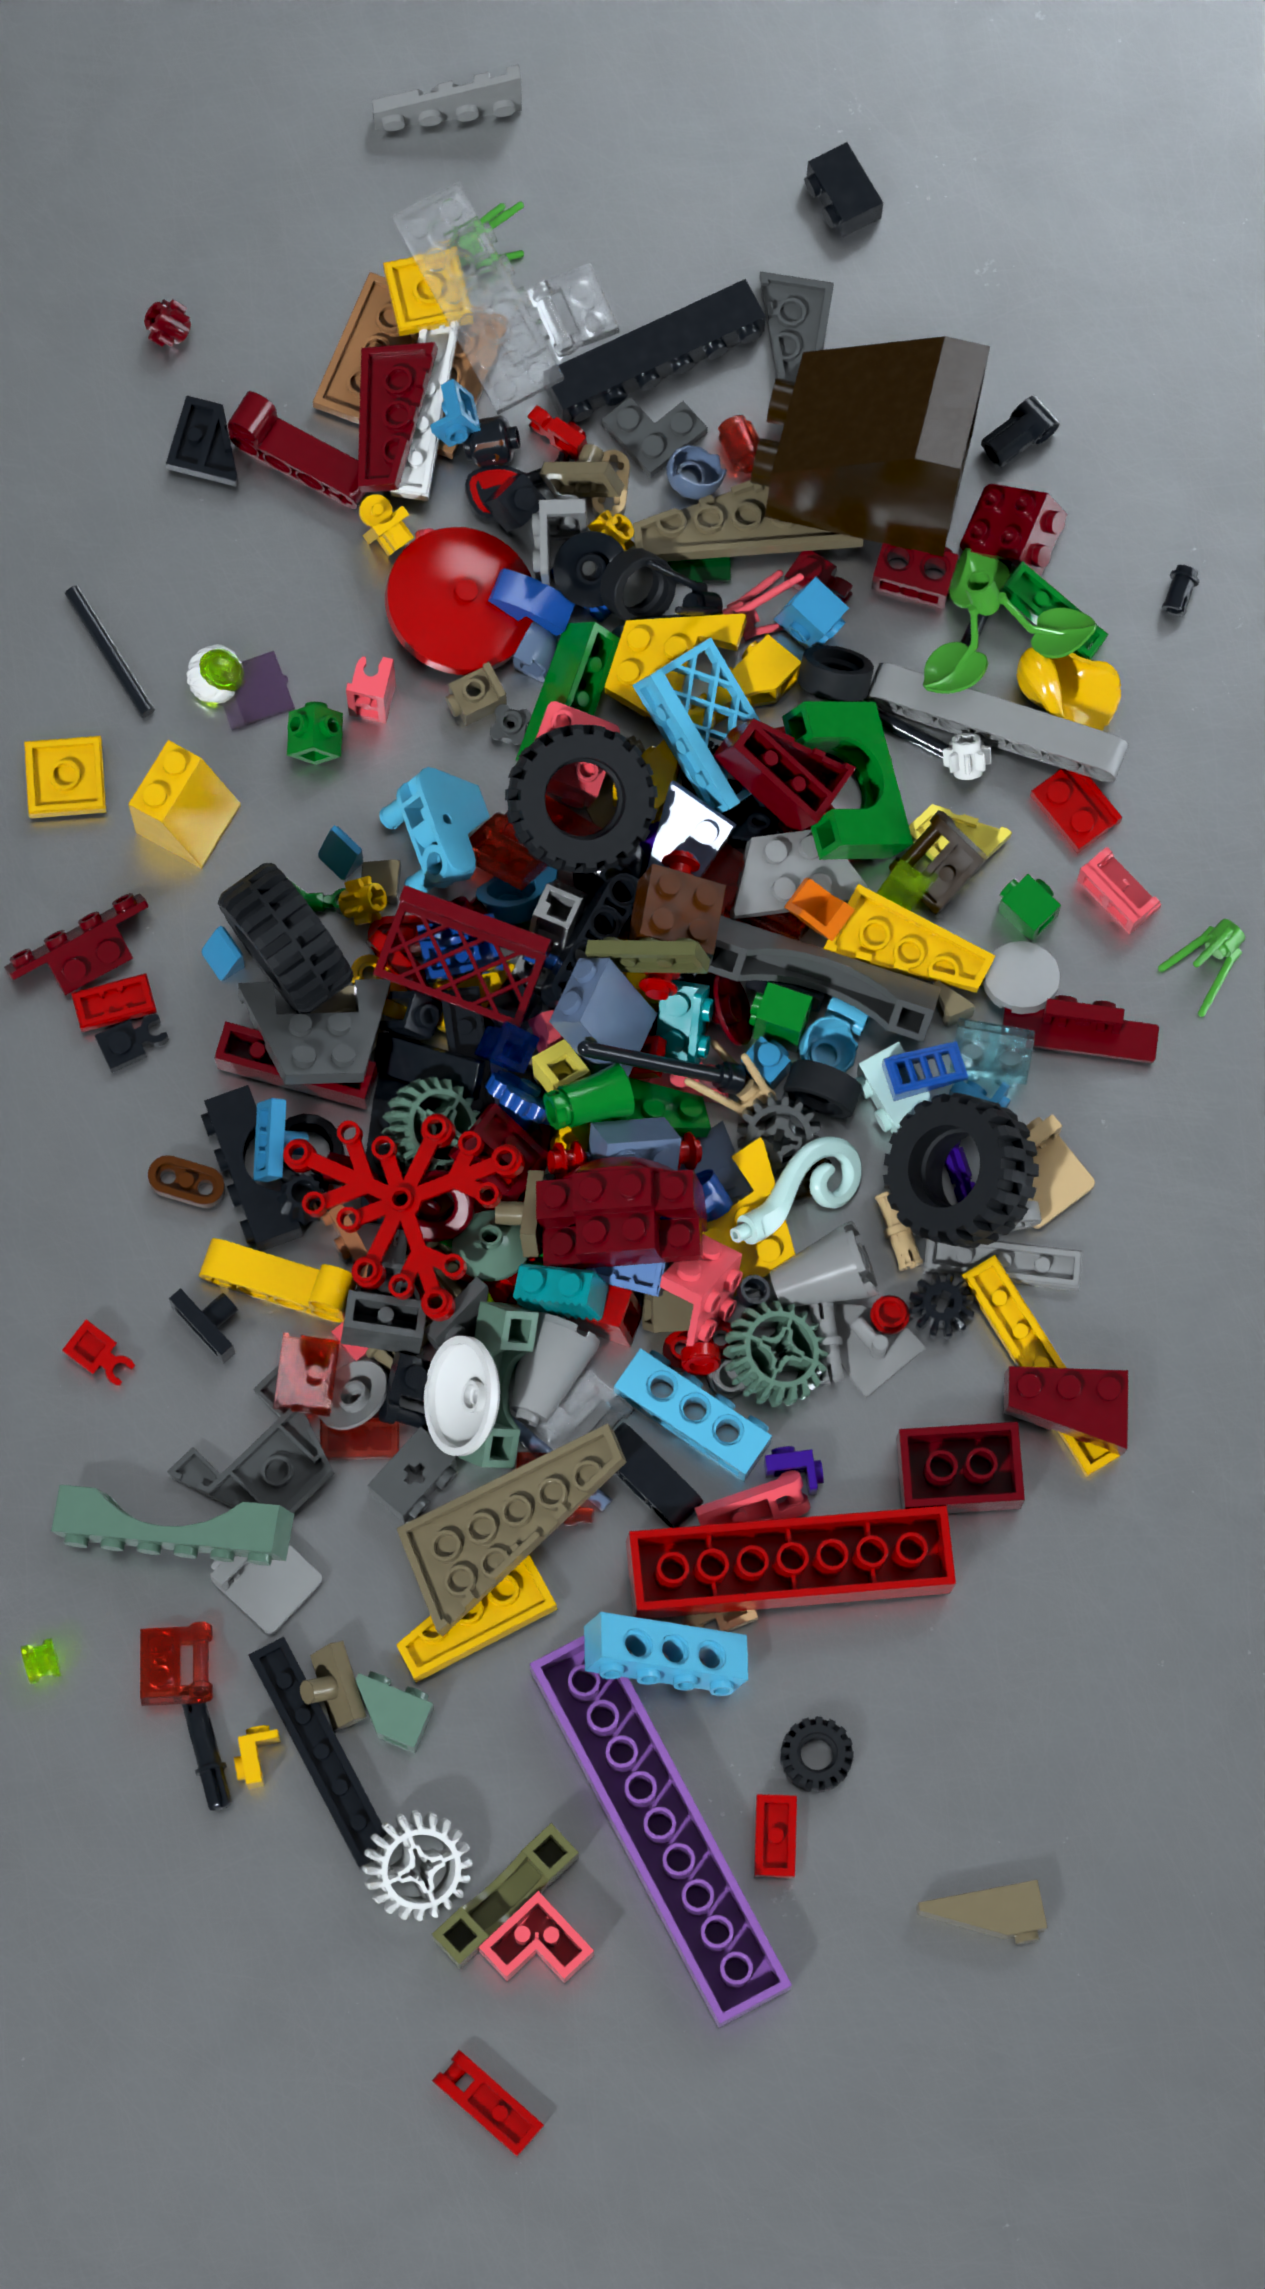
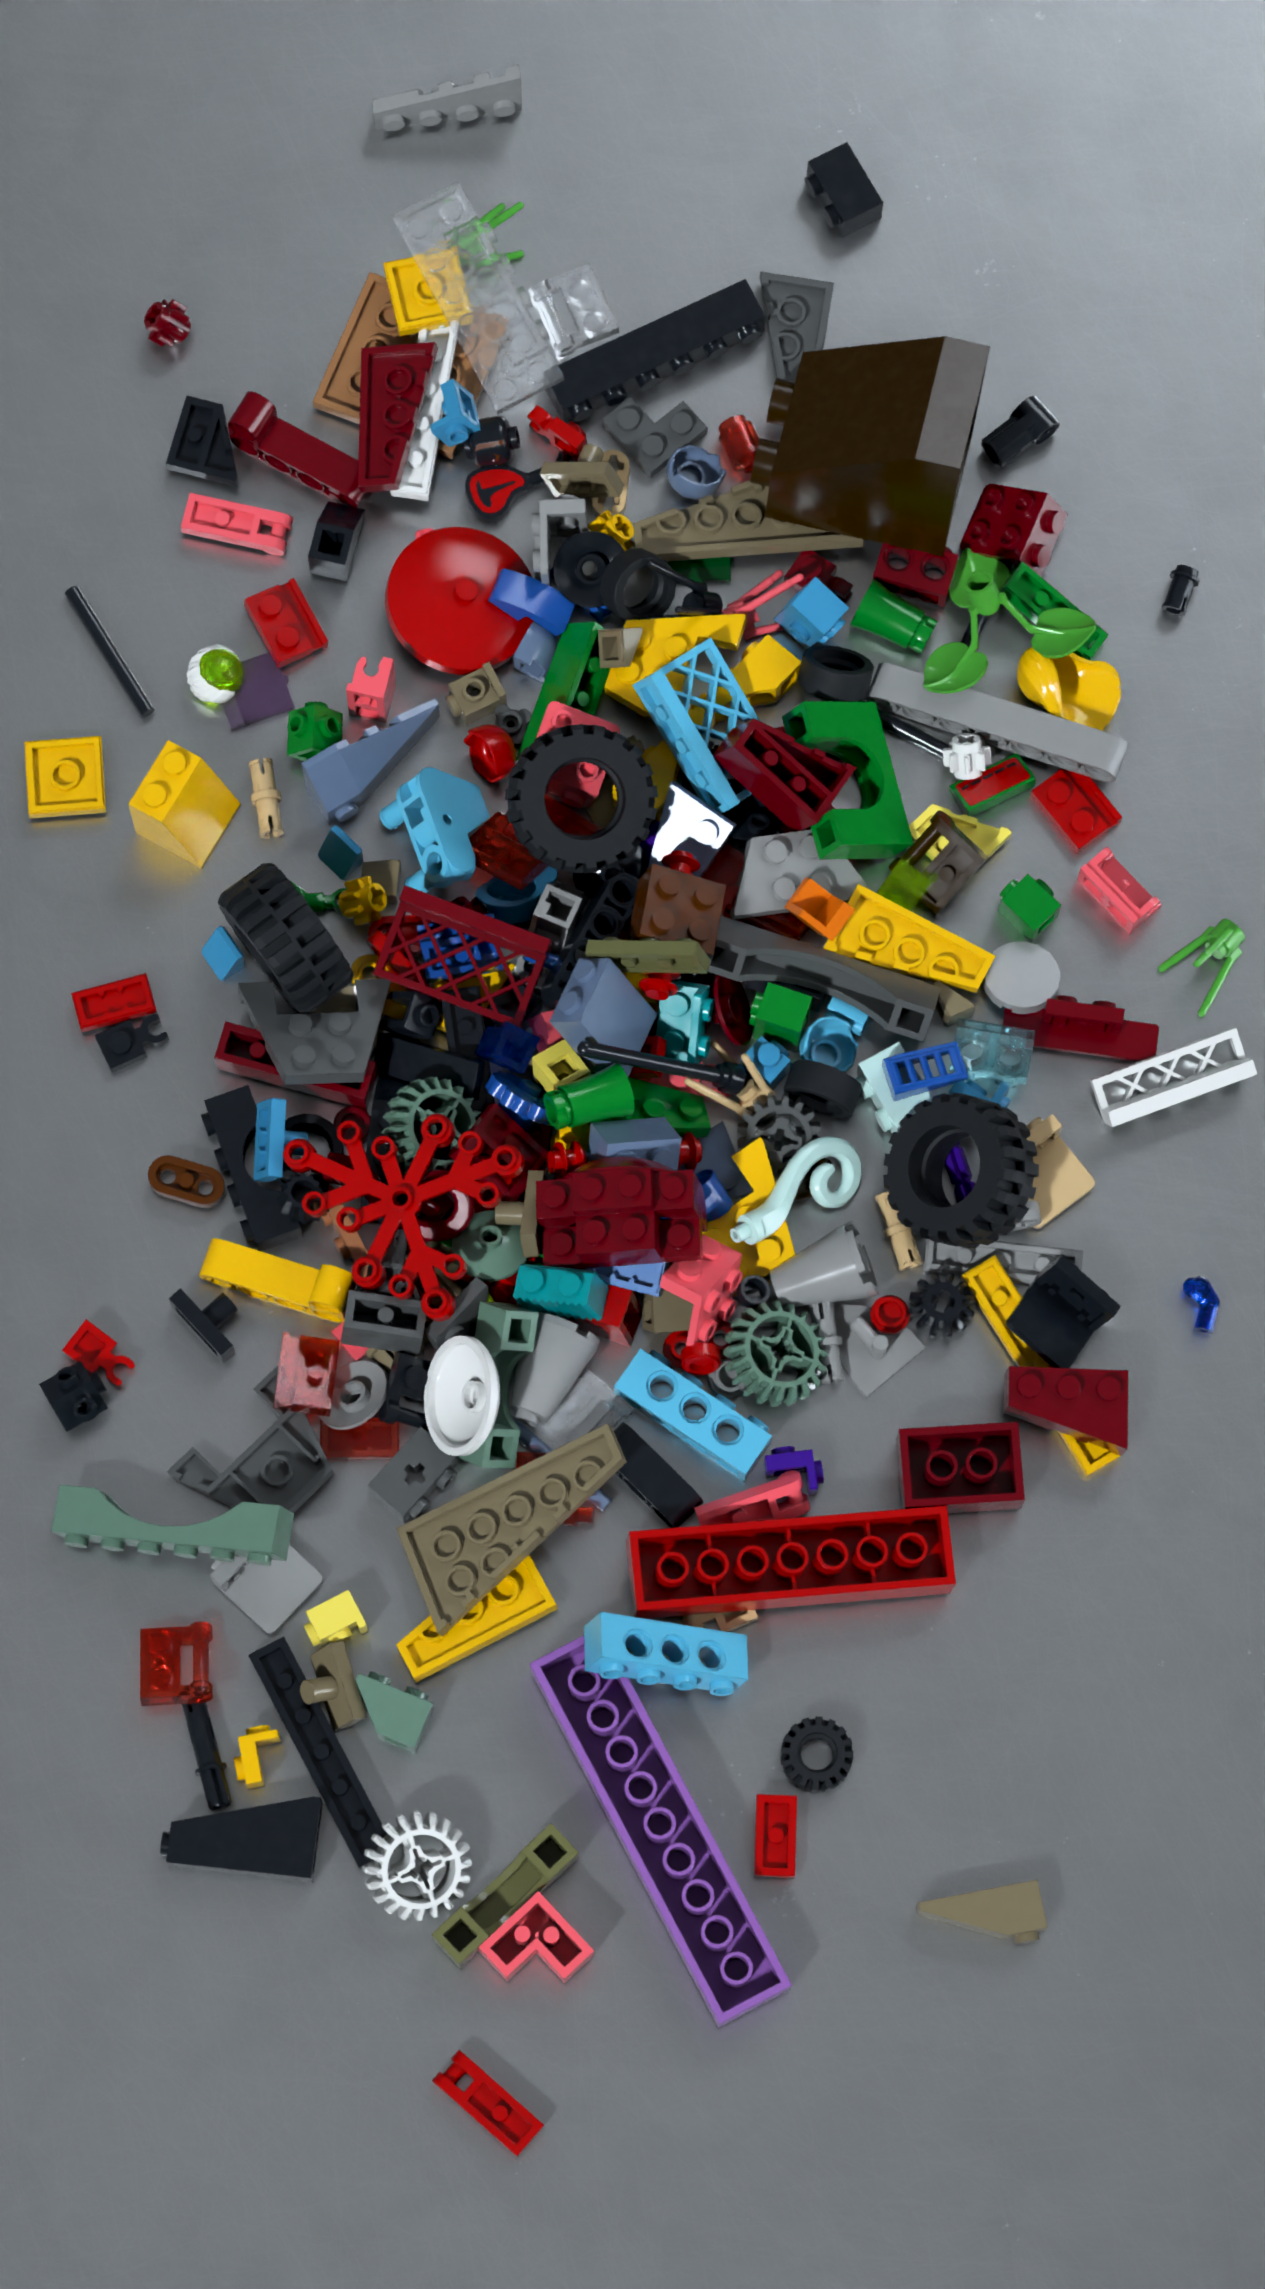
dark red bracket [4,893,149,995] -> none
clear neon green wheel [21,1638,62,1685] -> none
yellow hips [359,494,414,556] -> none
black brick [482,473,546,532] -> none
none -> black brick [39,1360,108,1432]
none -> black slope [160,1797,323,1883]
none -> coral plate [181,493,293,556]
none -> red plate [244,578,328,669]
none -> tan pin [248,758,284,839]
none -> sand blue wedge [301,698,440,825]
none -> light yellow brick [303,1590,368,1647]
none -> black slope [308,501,365,581]
none -> dark red tile [333,1106,371,1144]
none -> red hair [464,724,517,783]
none -> dark tan slope [598,627,643,668]
none -> green plant [849,578,938,654]
none -> slope [949,753,1036,817]
none -> black bracket [1006,1254,1121,1368]
none -> white fence [1090,1027,1257,1127]
none -> clear blue arm [1183,1276,1220,1334]

